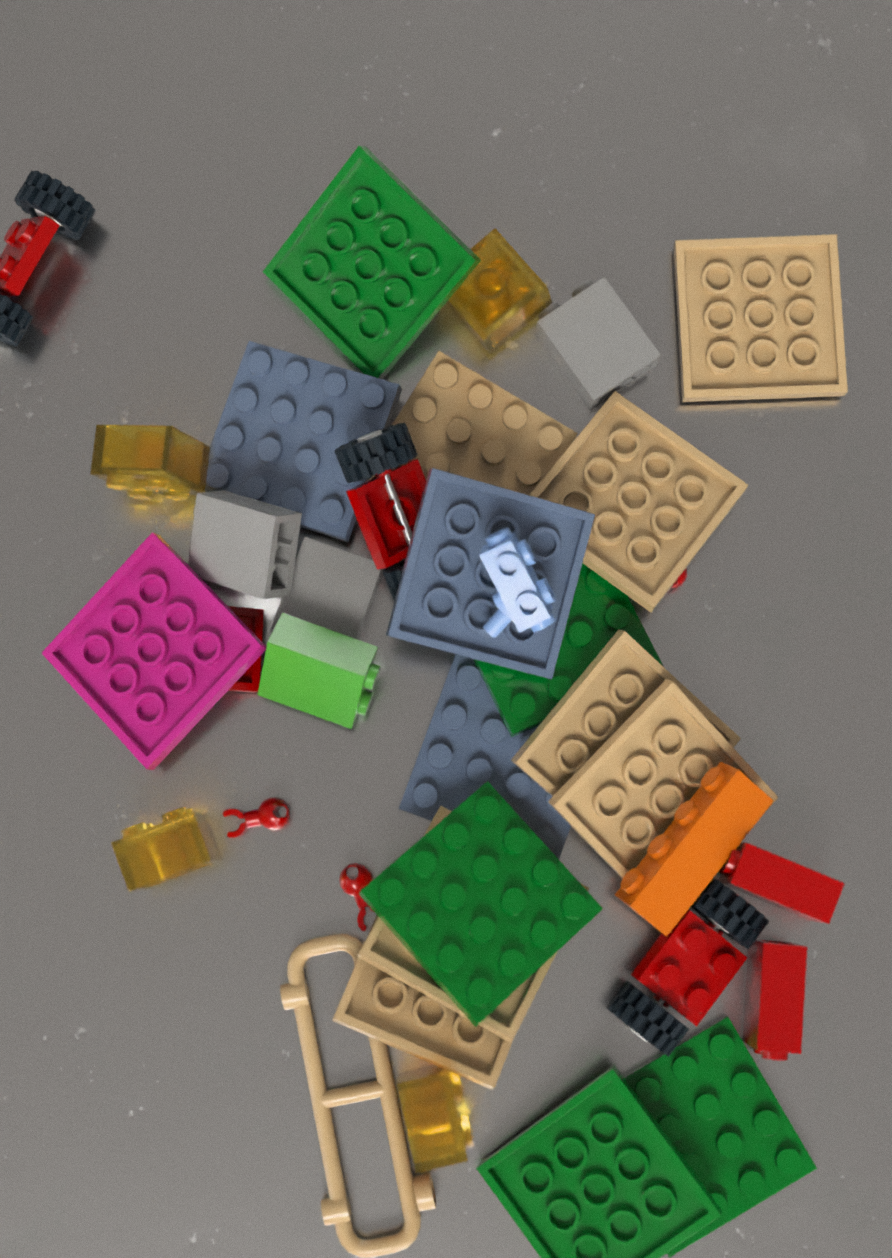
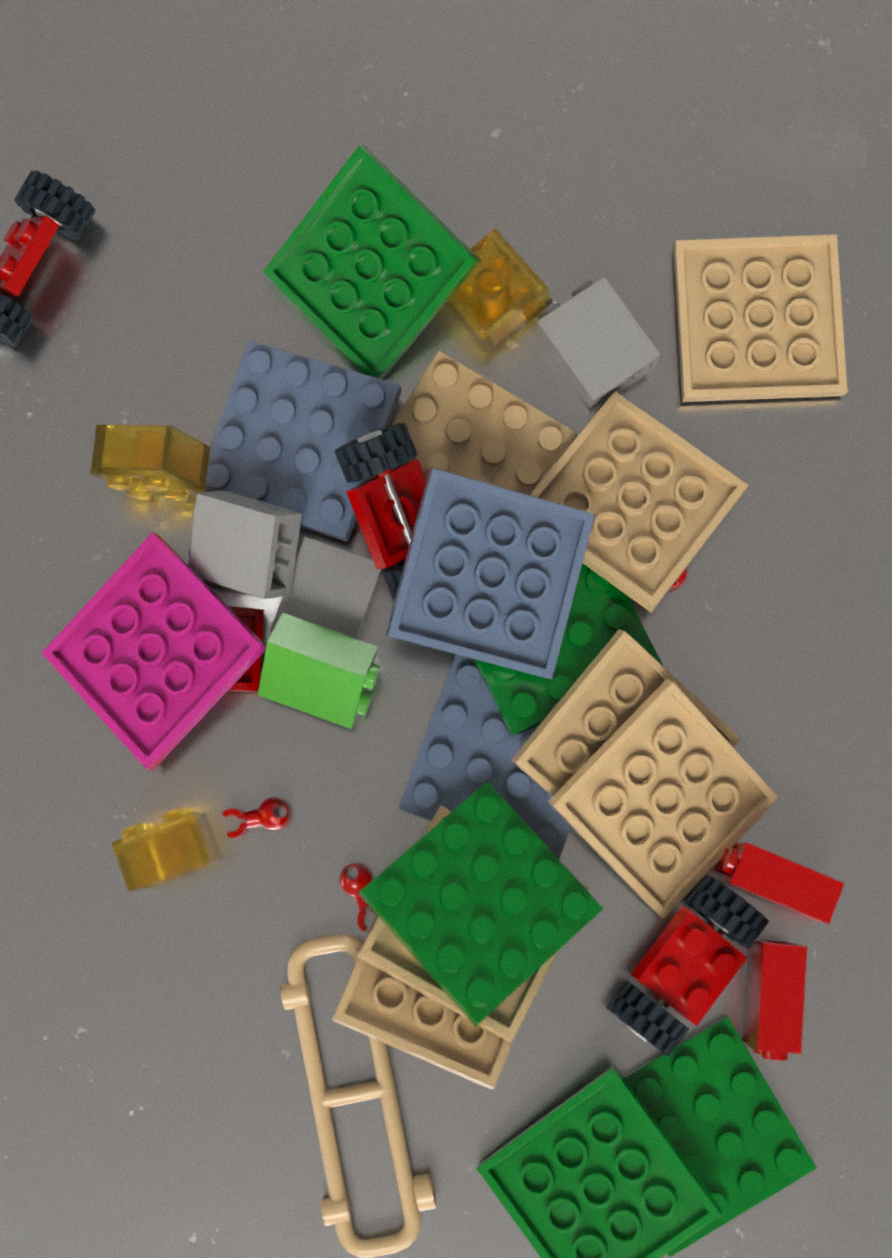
clear yellow brick [397,1065,475,1173] -> none
light blue brick [479,527,556,638] -> none
orange brick [615,761,774,937] -> none

